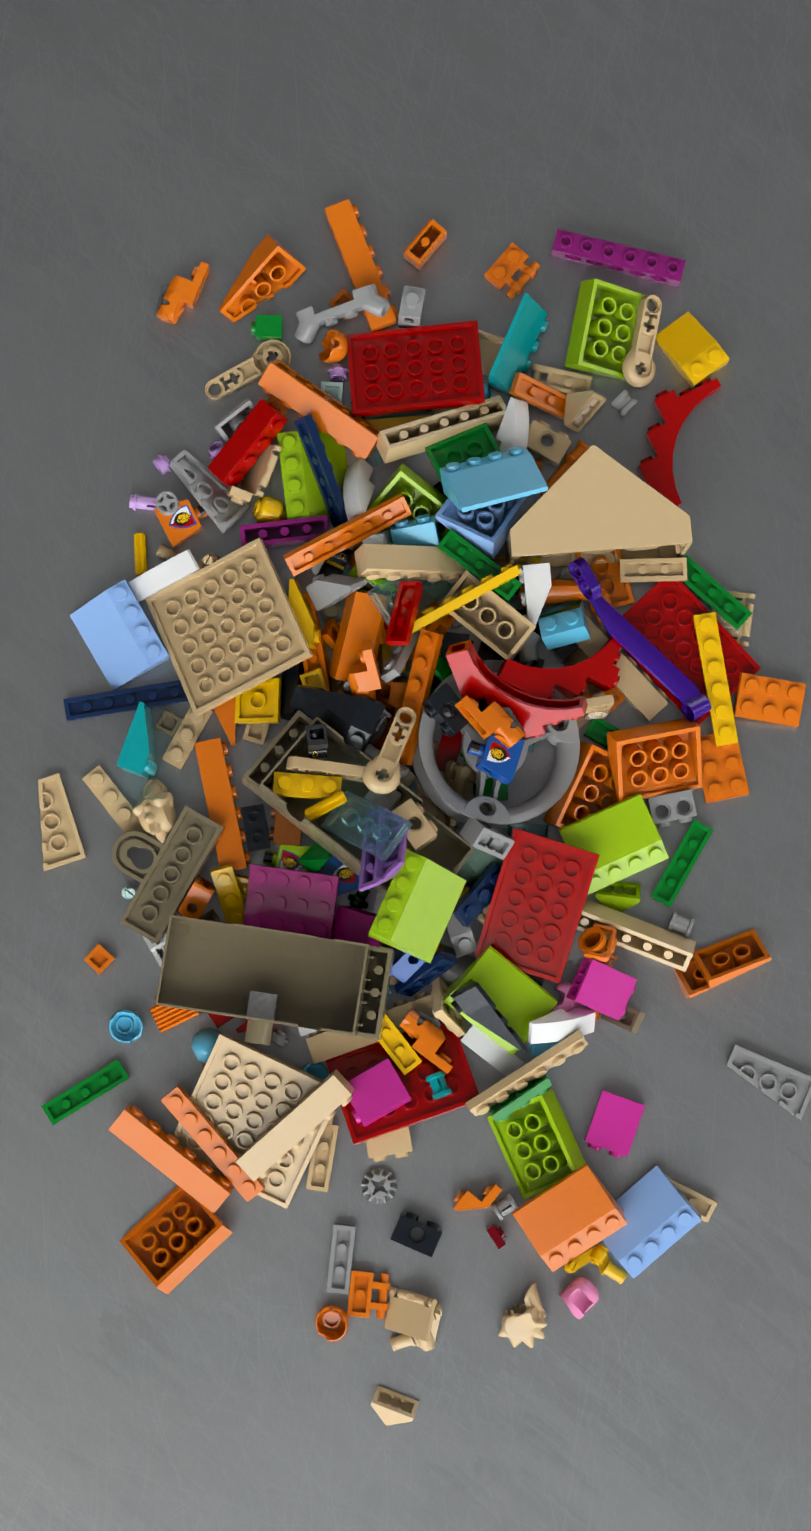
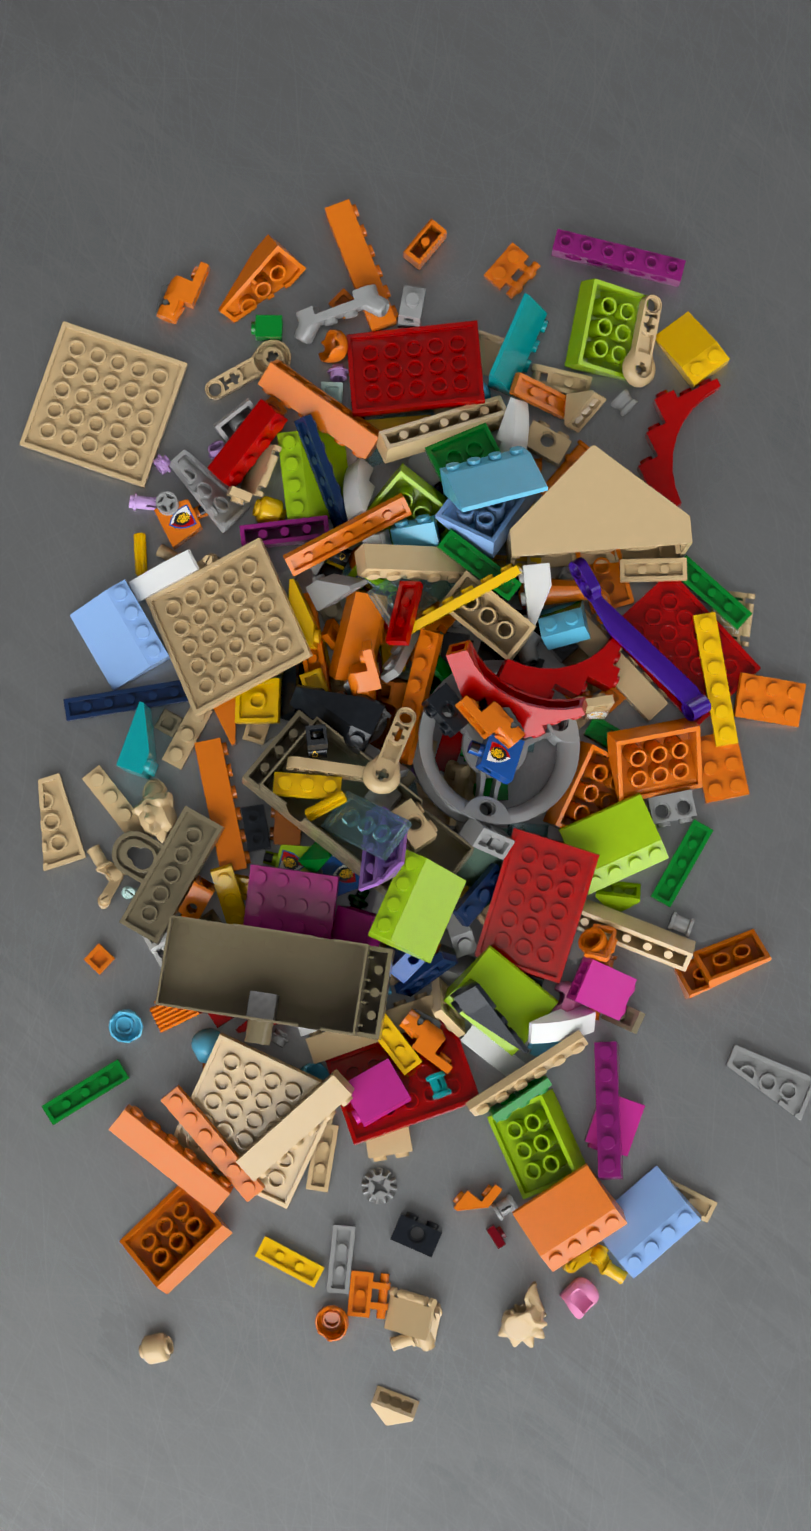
none -> tan plate [19,321,188,488]
none -> tan pin [87,844,126,909]
none -> tan head [139,1333,174,1364]
none -> yellow plate [255,1235,325,1288]
none -> magenta arch [594,1041,623,1180]

